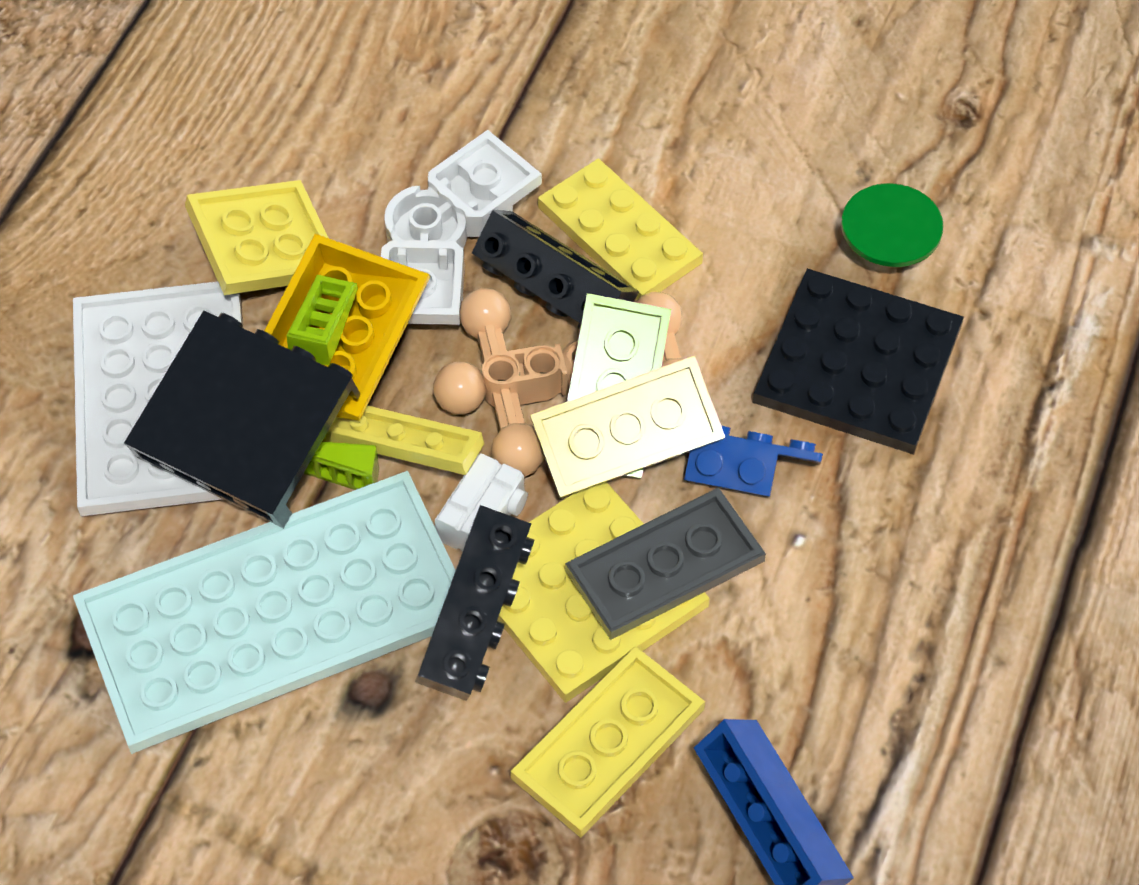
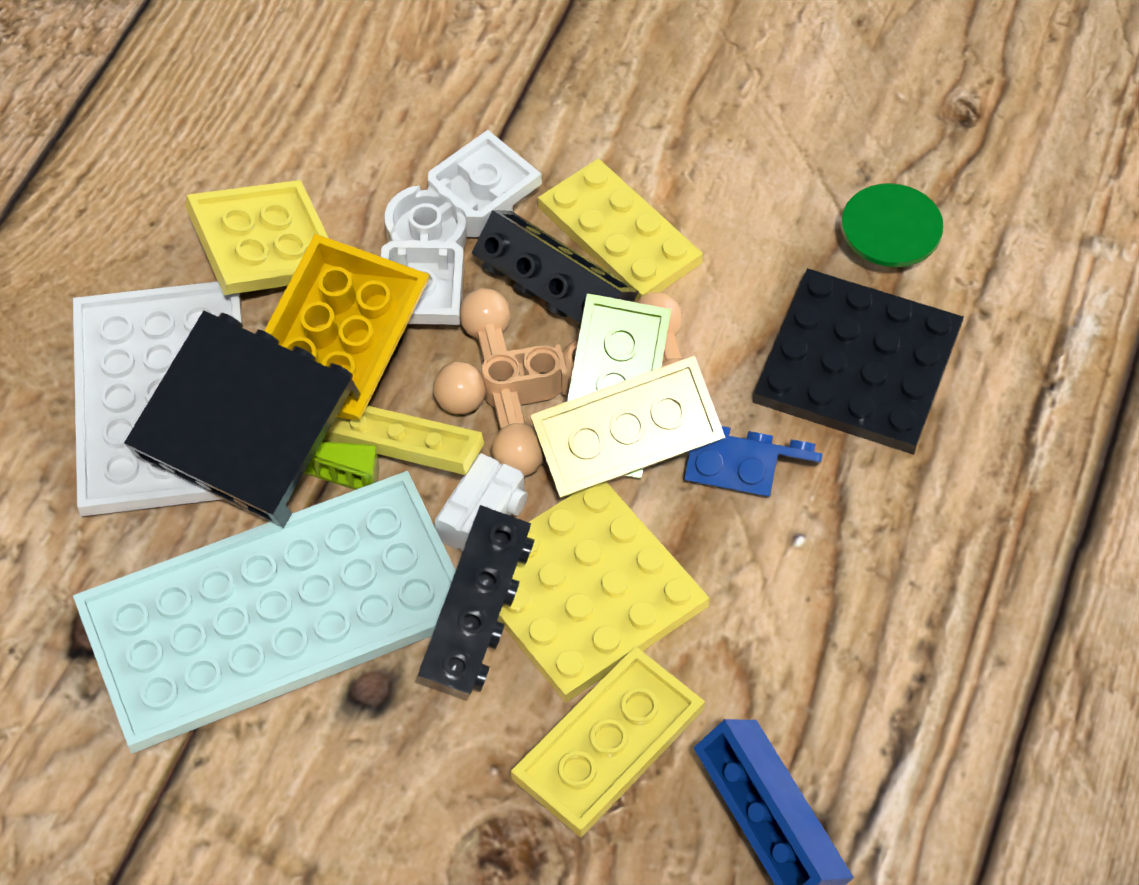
lime slope [286,275,358,365] -> none
dark grey tile [565,487,766,640] -> none

